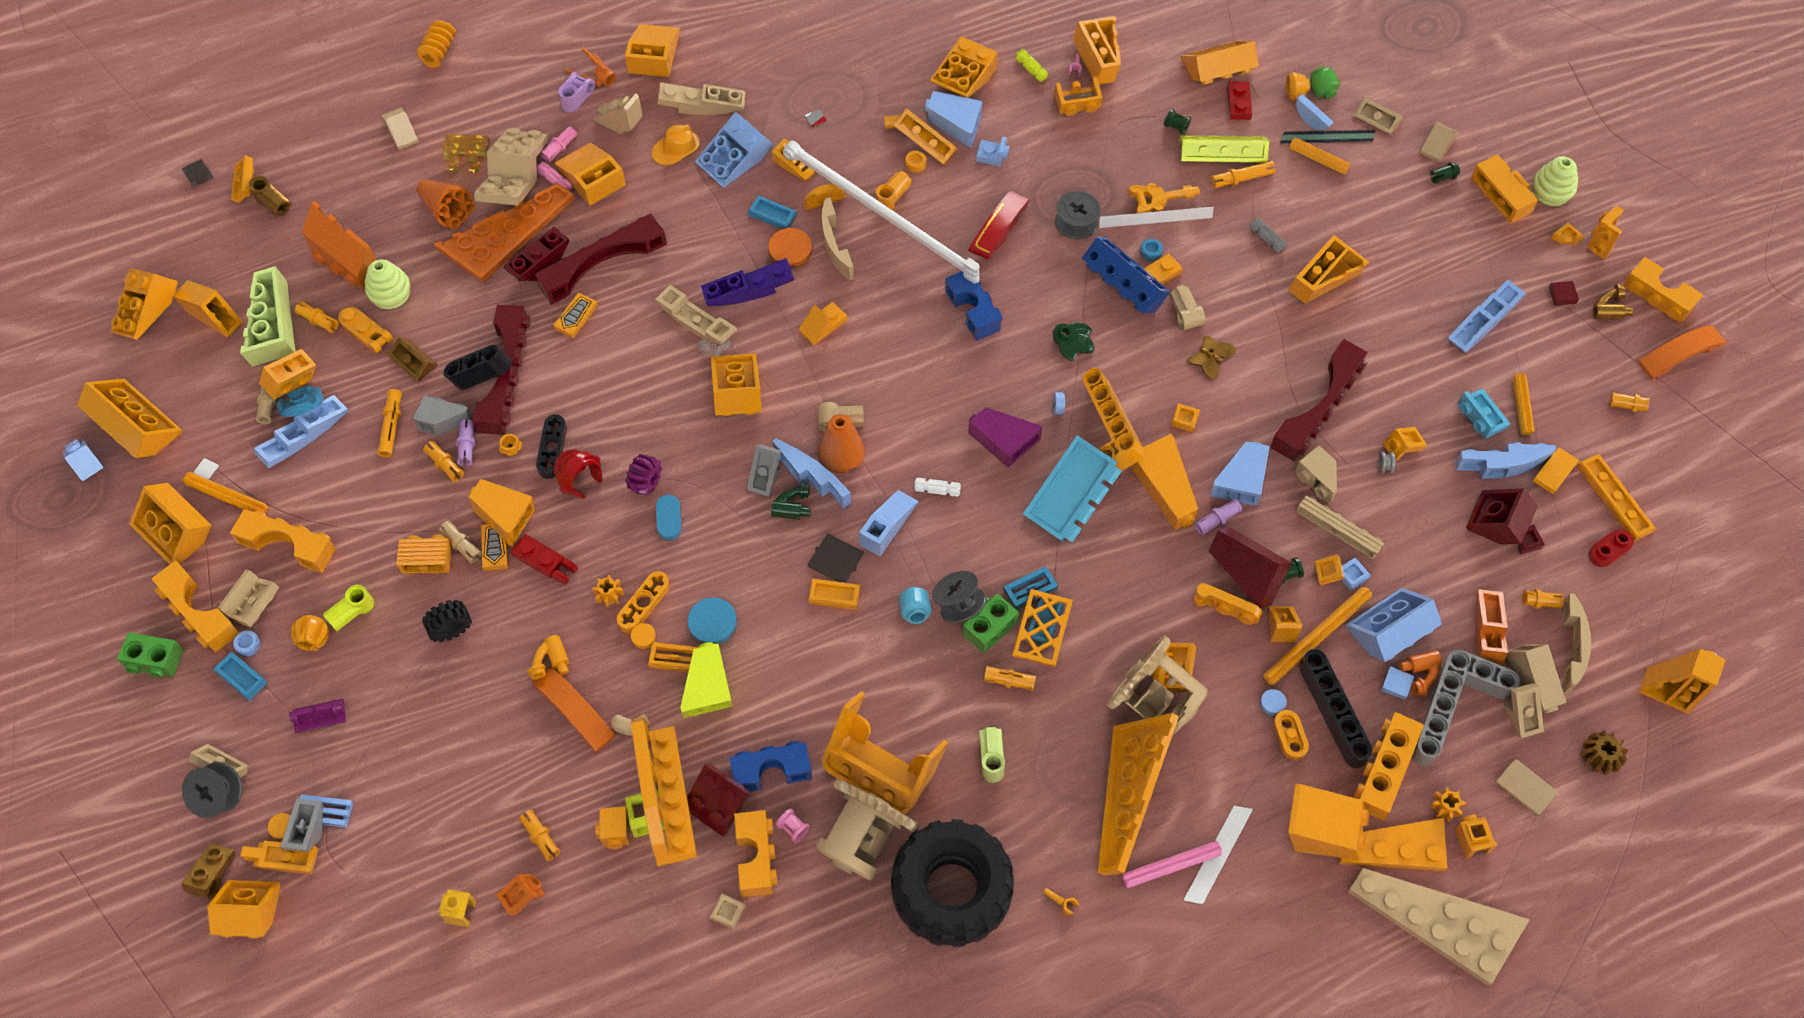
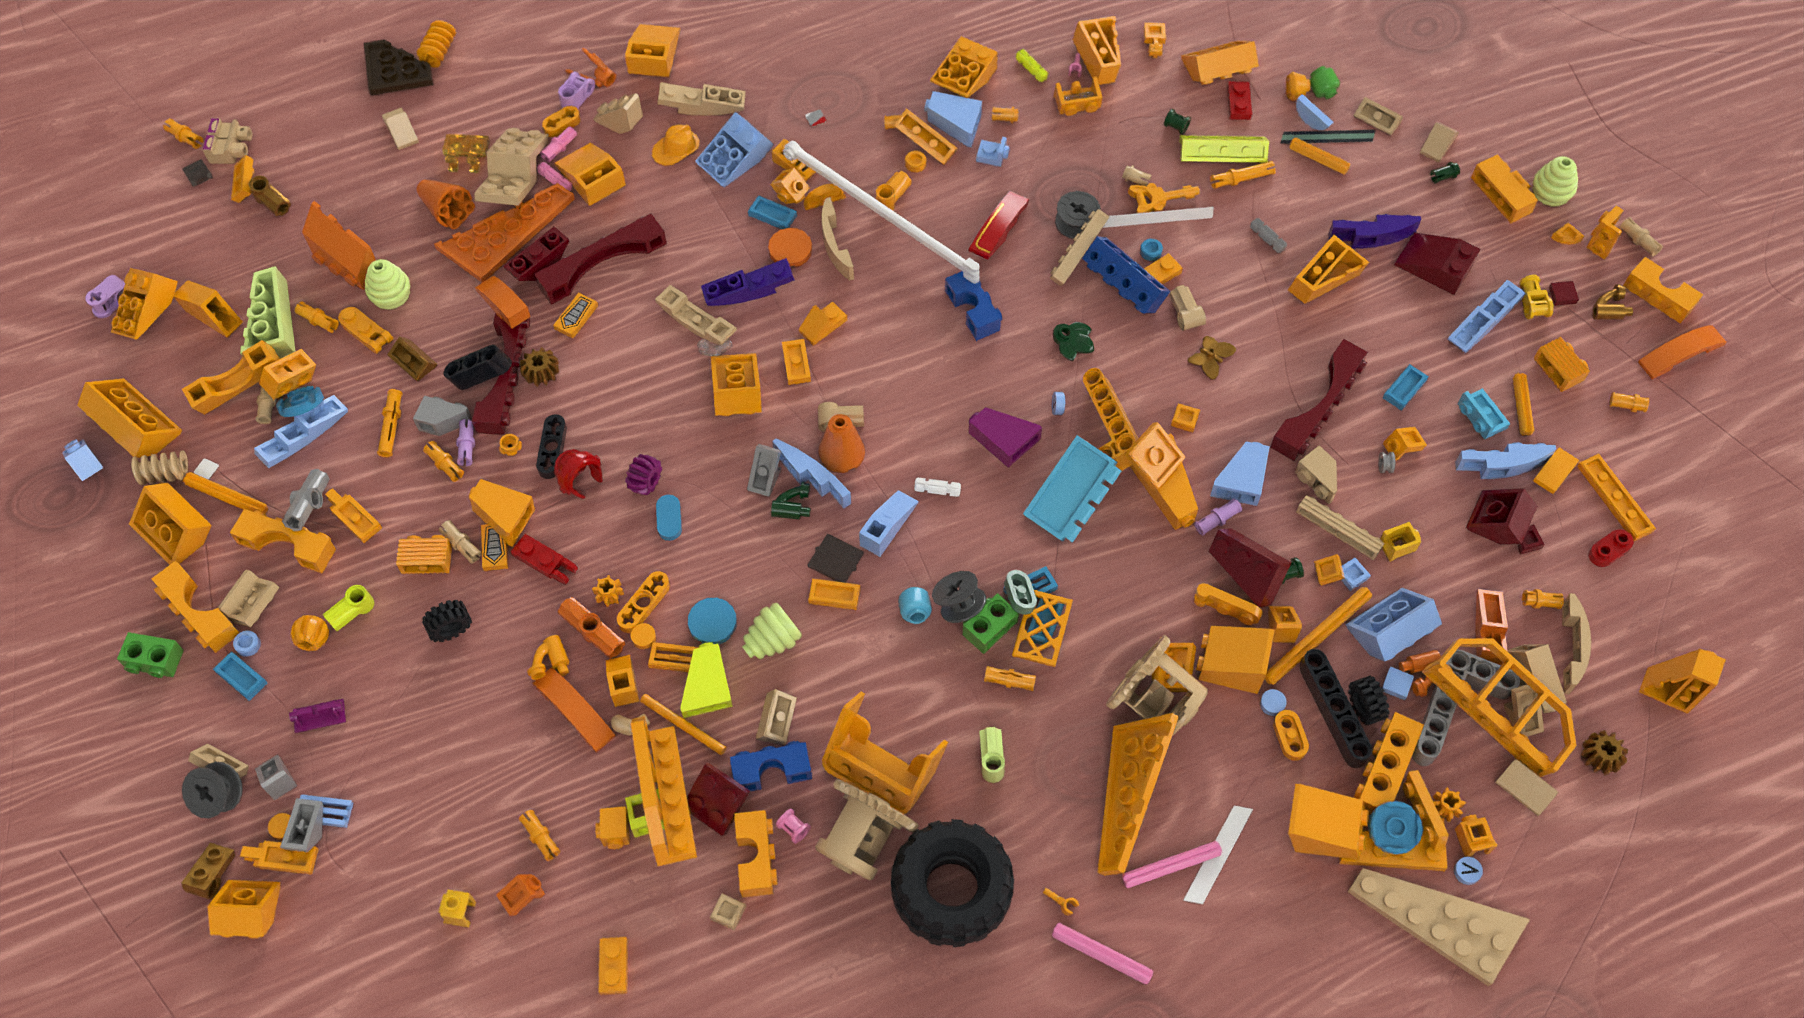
none -> lavender piece [85,275,125,318]
none -> tan piece [131,450,188,485]
none -> light orange pin [163,119,203,149]
none -> light orange arch [182,340,280,415]
none -> tan hips [202,118,253,164]
none -> light grey slope [255,754,297,800]
none -> light grey piece [282,469,330,531]
none -> light orange hinge [325,488,382,543]
none -> dark brown plate [364,39,434,96]
none -> orange slope [475,276,531,329]
none -> pearl gold gear [520,347,559,387]
none -> light orange beam [542,106,581,138]
none -> orange piece [557,597,626,659]
none -> light orange plate [599,937,628,995]
none -> light orange slope [606,655,640,707]
none -> light orange bar [640,694,727,755]
none -> yellowish green piece [742,603,802,659]
none -> tan slope [756,689,797,745]
none -> light orange brick [770,168,810,204]
none -> light orange plate [782,339,811,385]
none -> light orange pin [992,106,1019,124]
none -> sand green plate [1004,570,1037,615]
none -> tan piece [1050,209,1109,286]
none -> bright pink axle [1052,923,1153,984]
none -> tan pin [1122,165,1151,187]
none -> light orange tile [1124,422,1186,490]
none -> light orange plate [1143,23,1166,58]
none -> light orange slope [1196,626,1275,694]
none -> dark purple slope [1328,214,1421,249]
none -> black tyre [1348,676,1390,725]
none -> dark azure tile [1368,801,1423,855]
none -> yellow window [1380,522,1421,562]
none -> dark azure tile [1383,364,1429,411]
none -> dark red slope [1394,232,1481,295]
none -> light orange plate [1403,770,1449,852]
none -> light orange plate [1422,639,1577,777]
none -> light blue tile [1454,857,1483,885]
none -> yellow connector [1519,275,1554,319]
none -> light orange brick [1534,337,1590,392]
none -> tan pin [1620,217,1663,257]

